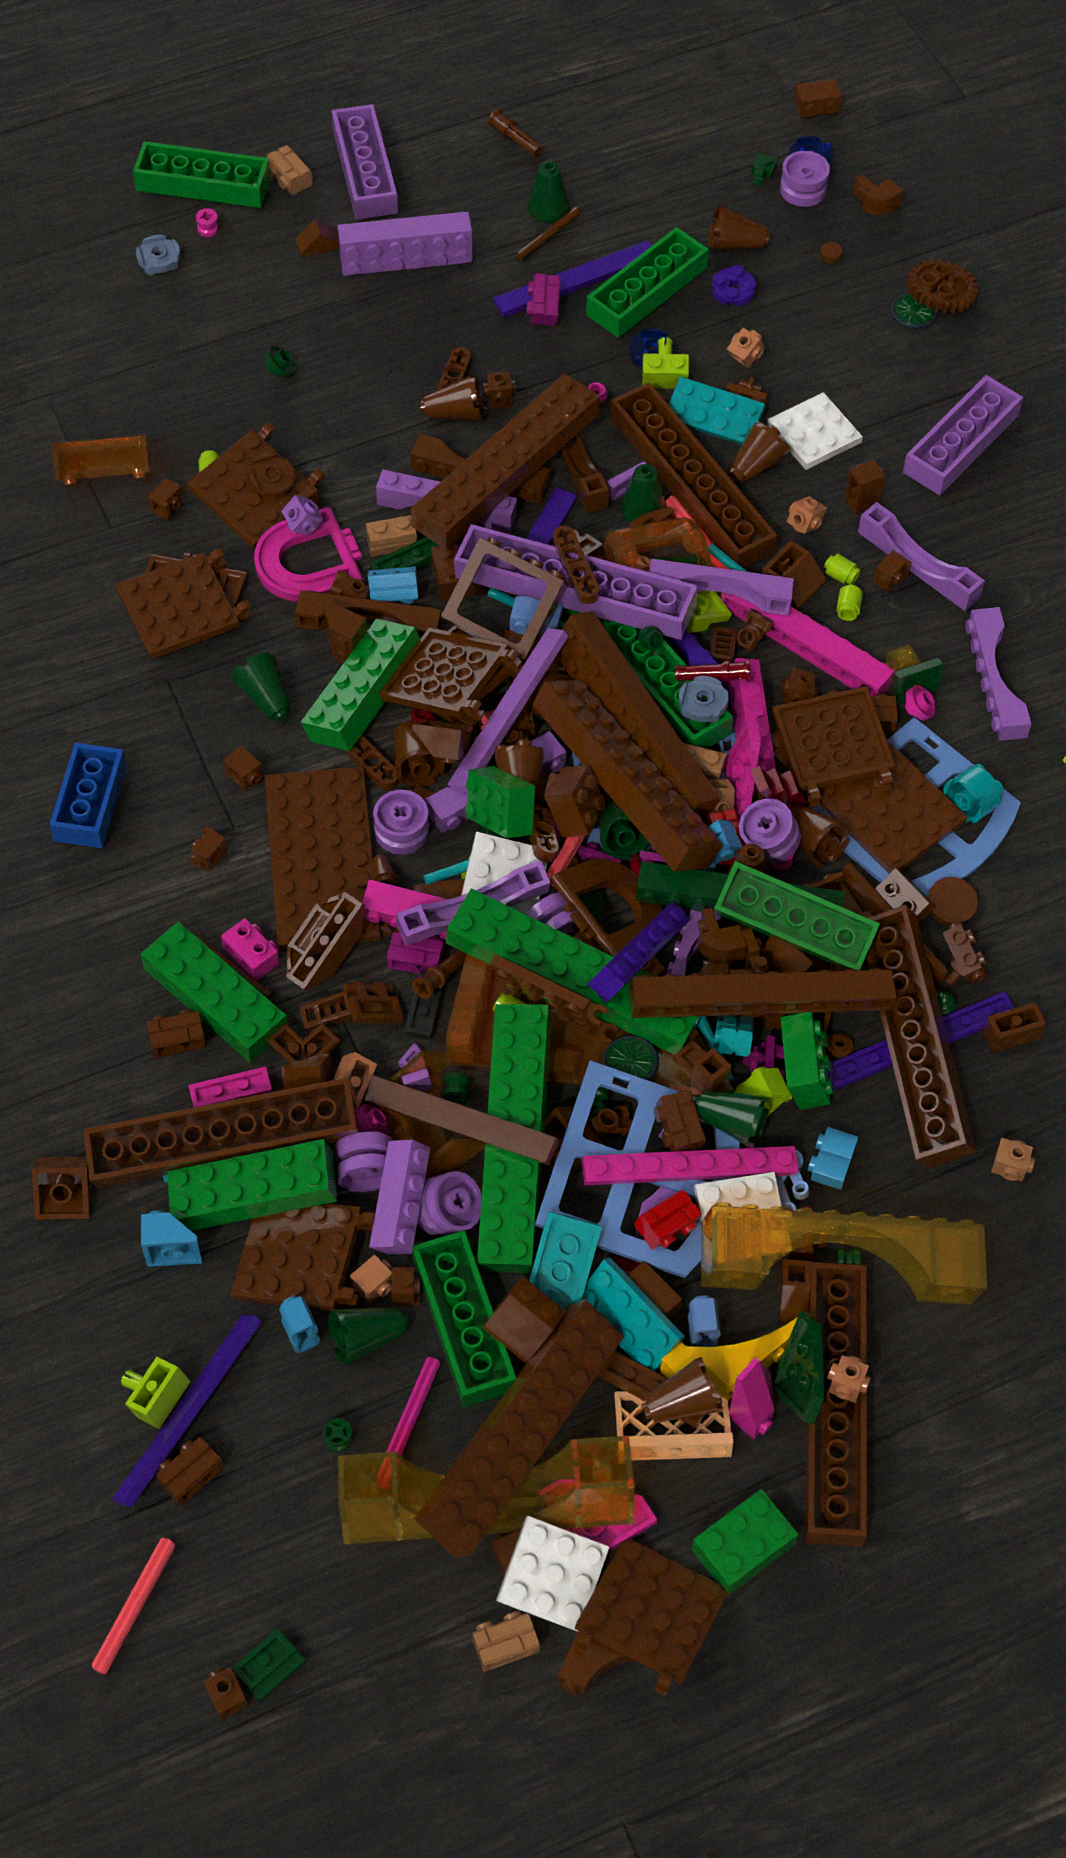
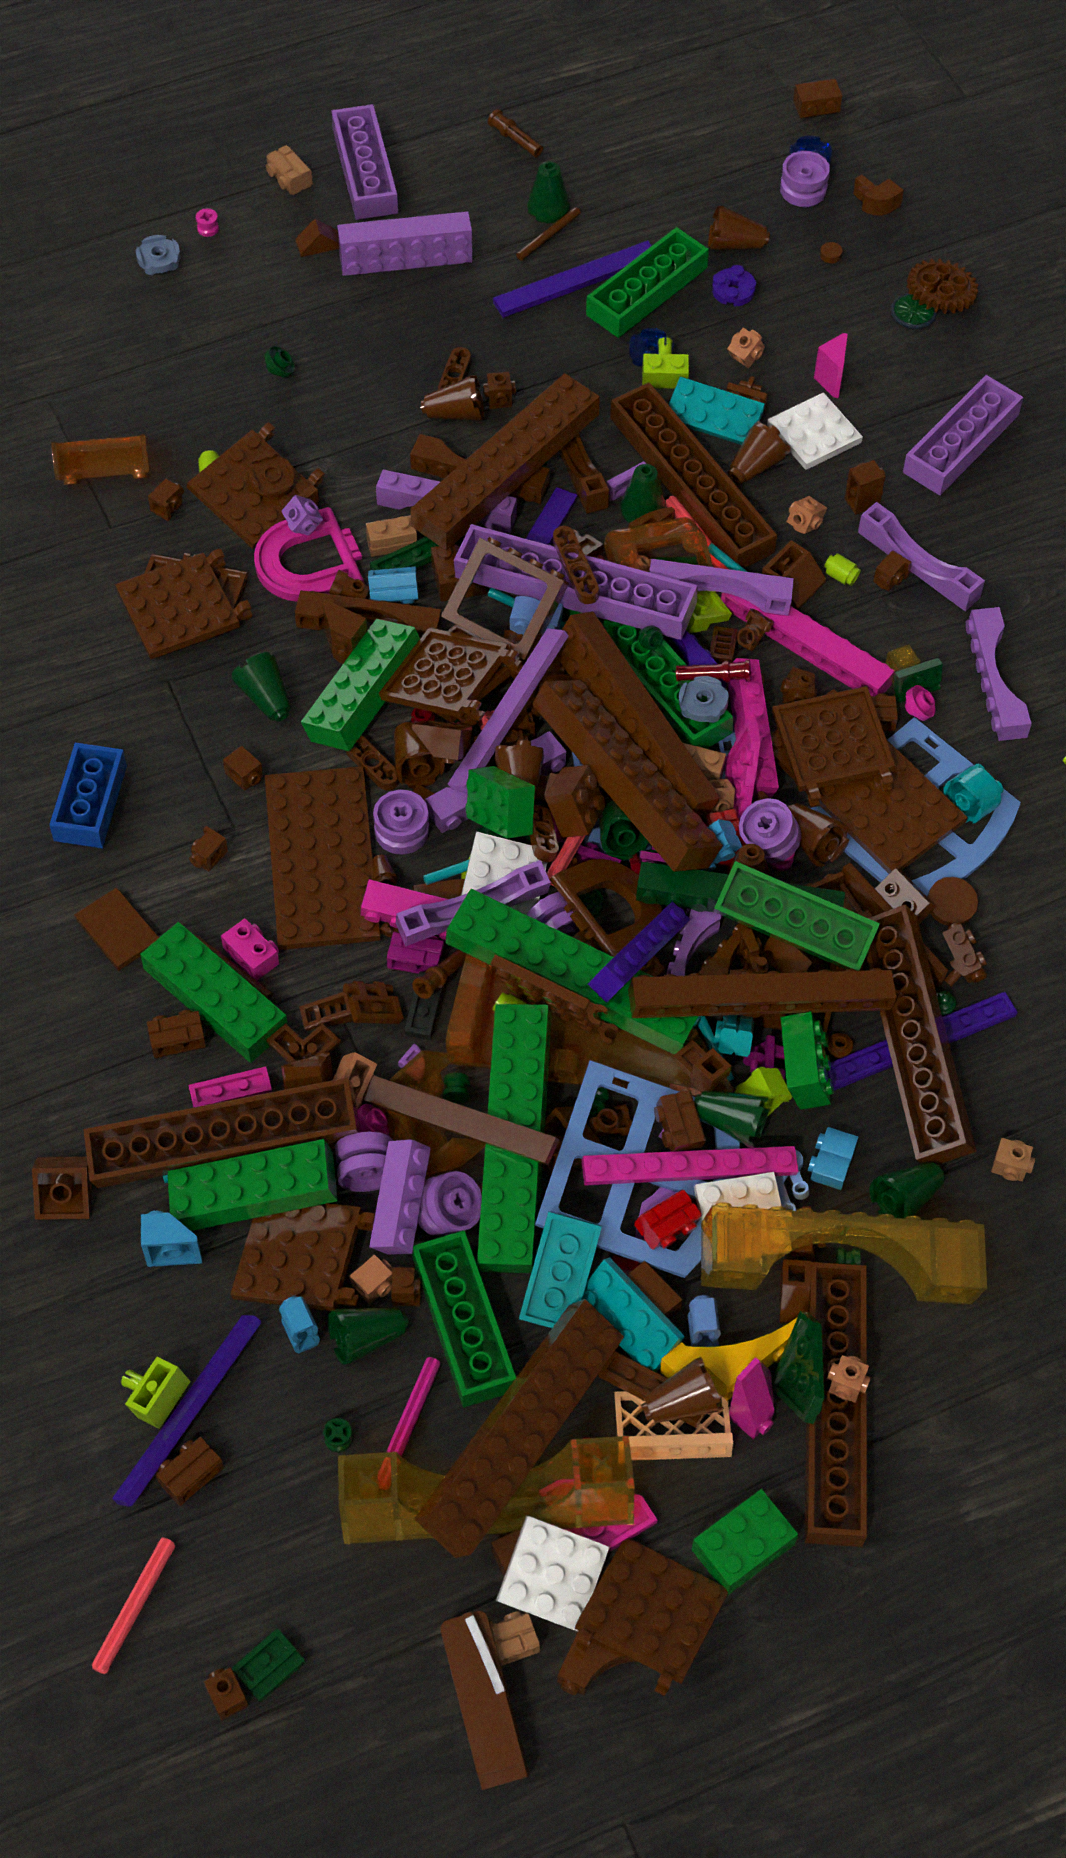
green brick [133,141,271,208] -> none
reddish brown wedge [286,891,365,991] -> none
medium lavender tile [402,1069,433,1092] -> none
reddish brown slope [482,1276,566,1363] -> none
magenta brick [526,273,560,326] -> none
dark pink plate [588,382,607,404] -> none
dark green wheel [603,1036,659,1086] -> none
reddish brown brick [697,908,747,963] -> none
dark green plate [751,153,778,186] -> none
dark red slope [751,766,809,806] -> none
lime brick [836,585,863,621] -> none
reddish brown brick [983,1002,1046,1053] -> none
none -> reddish brown tile [74,888,159,971]
none -> reddish brown piece [441,1611,530,1790]
none -> dark pink slope [814,333,848,398]
none -> dark green cone [869,1162,944,1227]

